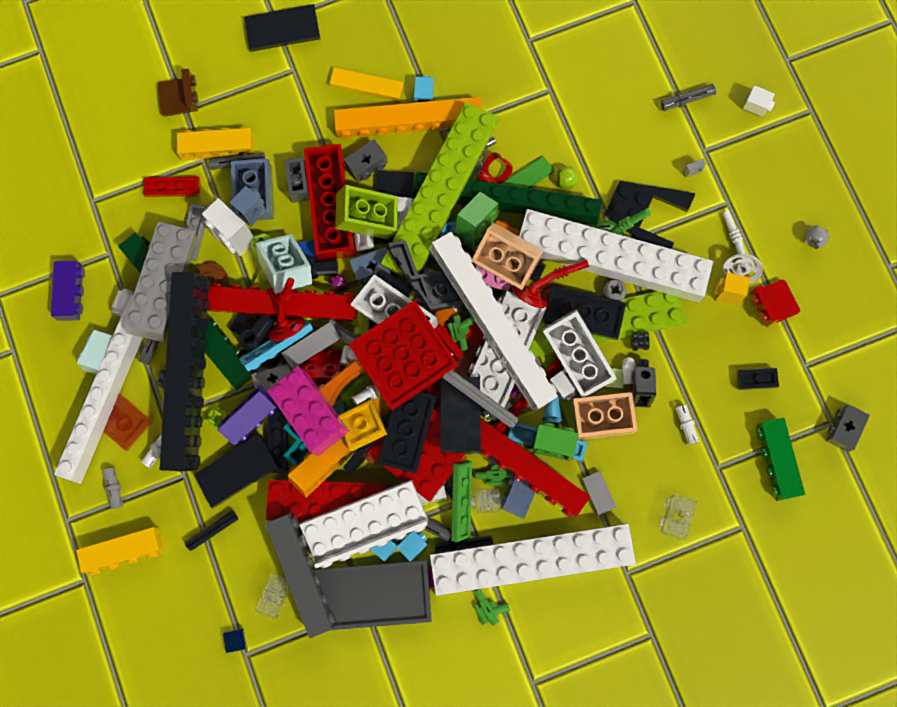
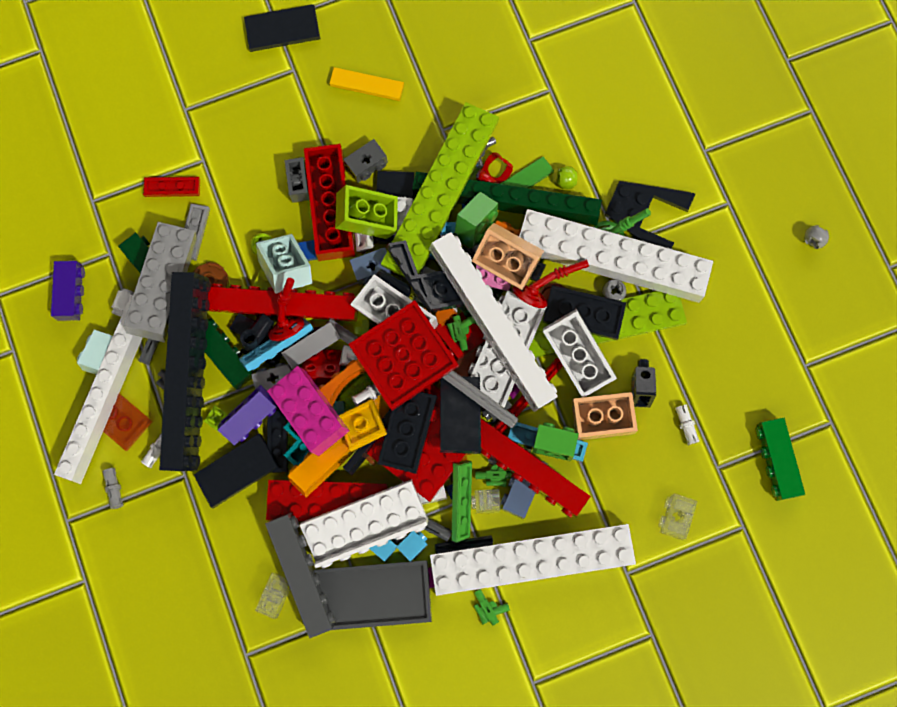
yellow brick [76,527,164,576] -> none
reddish brown bracket [158,68,199,117] -> none
yellow brick [177,126,255,161] -> none
black axle [185,511,239,551] -> none
white brick [202,198,253,256] -> none
dark grey pin [209,152,266,170] -> none
clear blue tile [223,629,247,653] -> none
sand blue brick [229,186,266,227] -> none
sand blue brick [231,159,274,221] -> none
black piece [306,257,339,279] -> none
magenta plate [329,274,347,290] -> none
light orange brick [334,97,482,139] -> none
medium azure brick [414,76,434,103] -> none
medium azure cone [542,398,562,427] -> none
white brick [549,369,578,401] -> none
light grey tile [582,471,616,515] -> none
yellowish green tile [604,368,624,389] -> none
white arm [622,357,636,384] -> none
black wheel [631,331,650,351] -> none
dark grey pin [660,84,716,111] -> none
light grey tile [683,158,706,177] -> none
yellow brick [714,272,750,306] -> none
white dish [722,210,763,284] -> none
black plate [737,368,779,390] -> none
white brick [743,85,775,117] -> none
red bracket [750,279,800,328] -> none
dark grey brick [826,404,870,452] -> none

